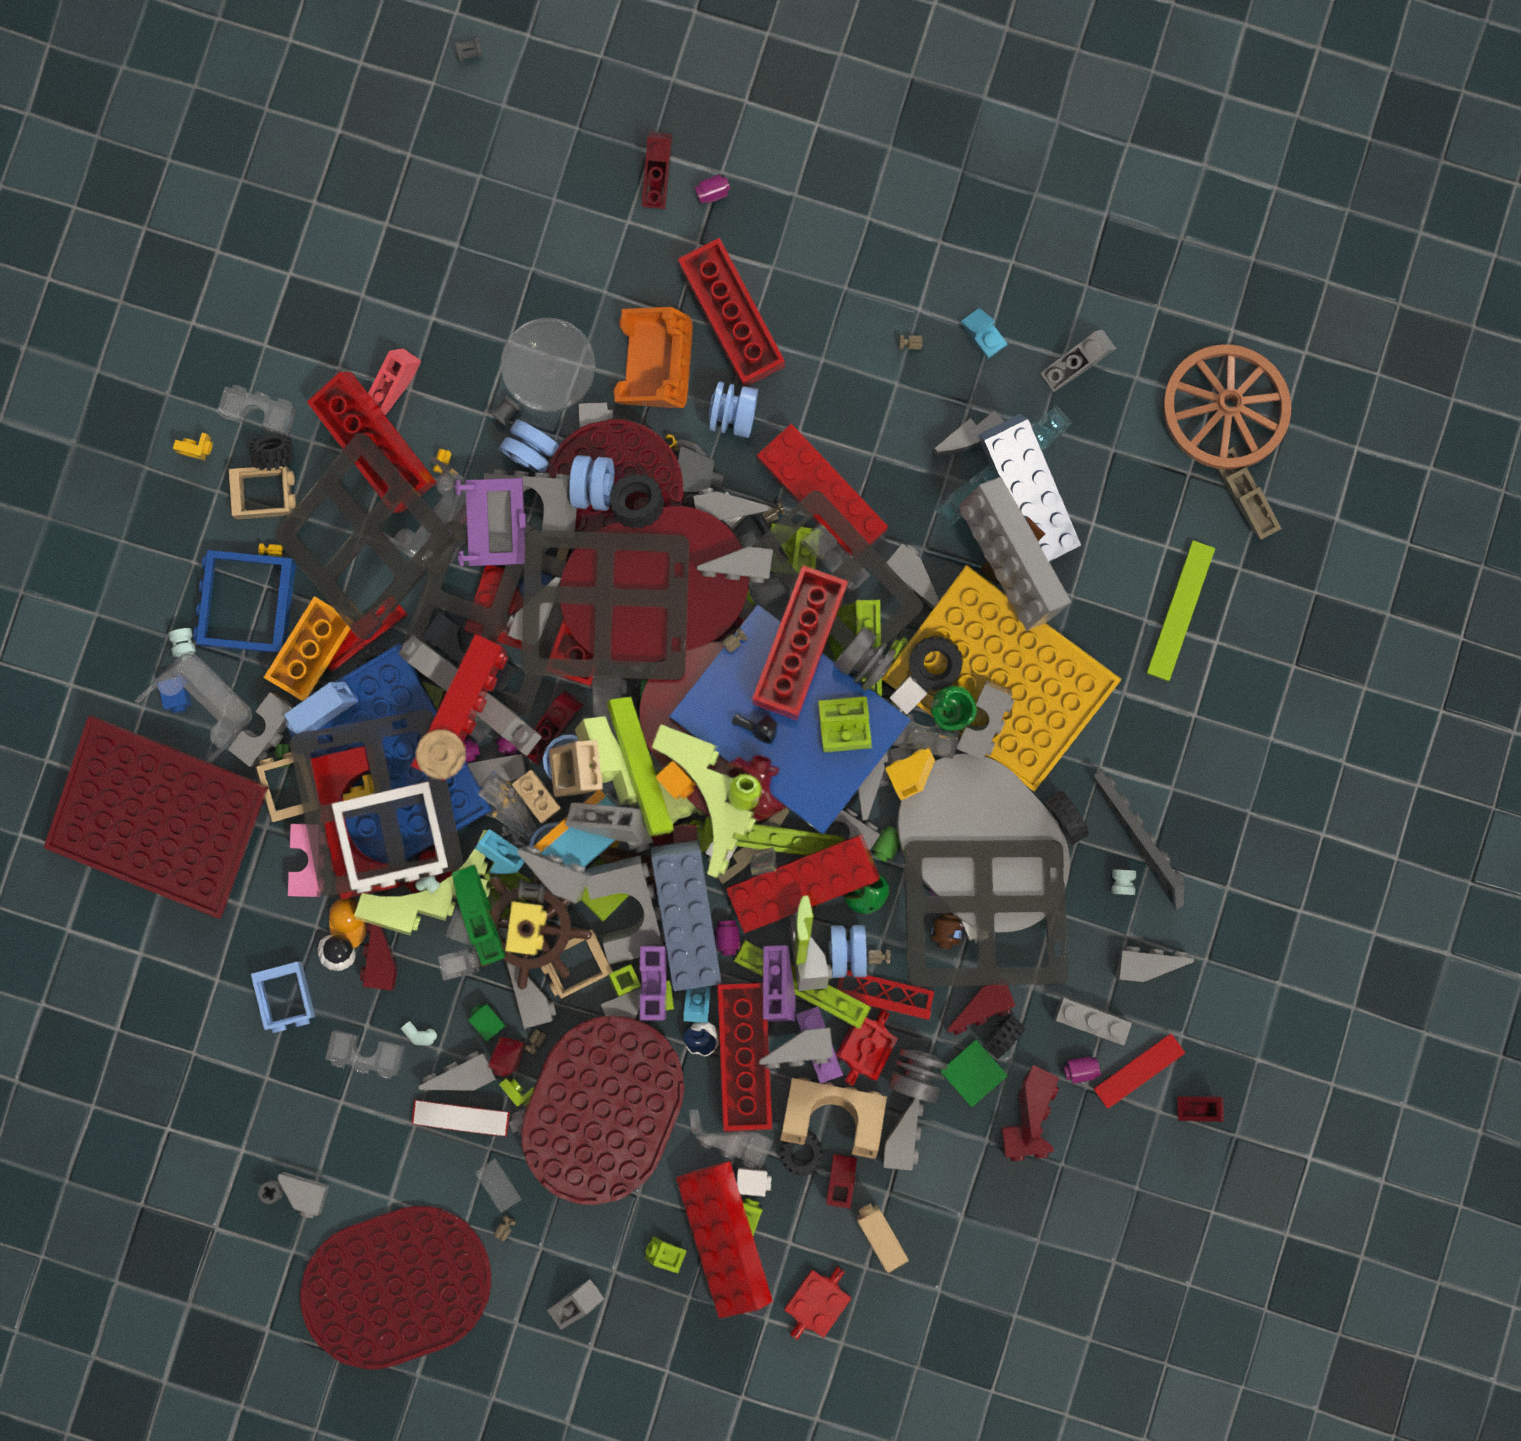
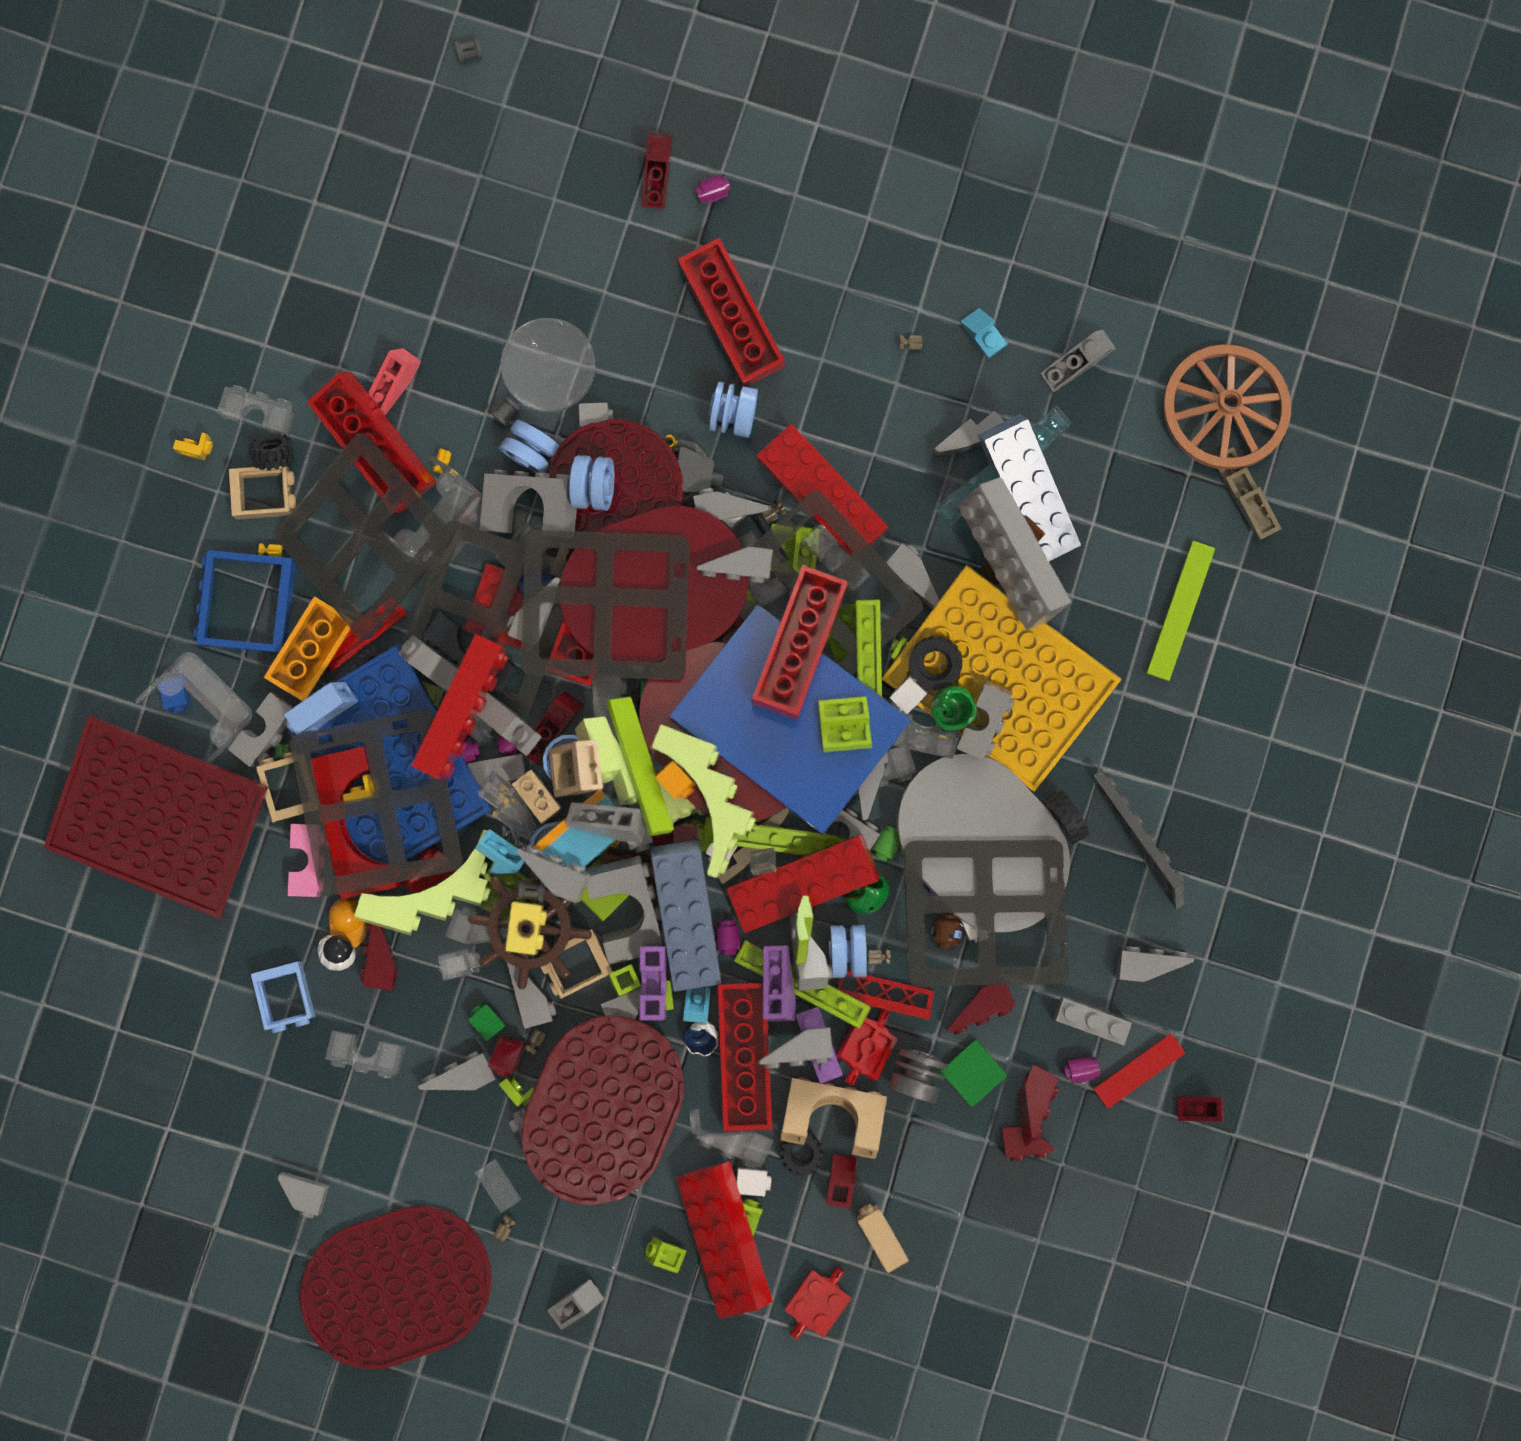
light aqua wheel [168,628,196,657] -> none
dark grey bush [258,1180,284,1204] -> none
white window [331,782,448,893] -> none
light aqua arm [401,1021,437,1046] -> none
white slope [412,1100,510,1136] -> none
tan tile [416,730,466,779] -> none
light aqua arm [416,876,440,893] -> none
green slope [452,864,506,966] -> none
medium lavender piece [455,478,526,566] -> none
black tyre [609,474,664,529] -> none
orange windscreen [613,307,693,408] -> none
dark tan piece [722,628,748,653] -> none
dark red animal [727,755,783,816] -> none
lime head [728,774,761,811] -> none
black bar [732,713,778,744] -> none
flat silver wheel [833,627,897,691] -> none
light grey slope [882,1097,923,1171] -> none
yellow slope [885,748,935,801] -> none
black tyre [983,1014,1026,1059] -> none
light aqua wheel [1111,870,1136,895] -> none

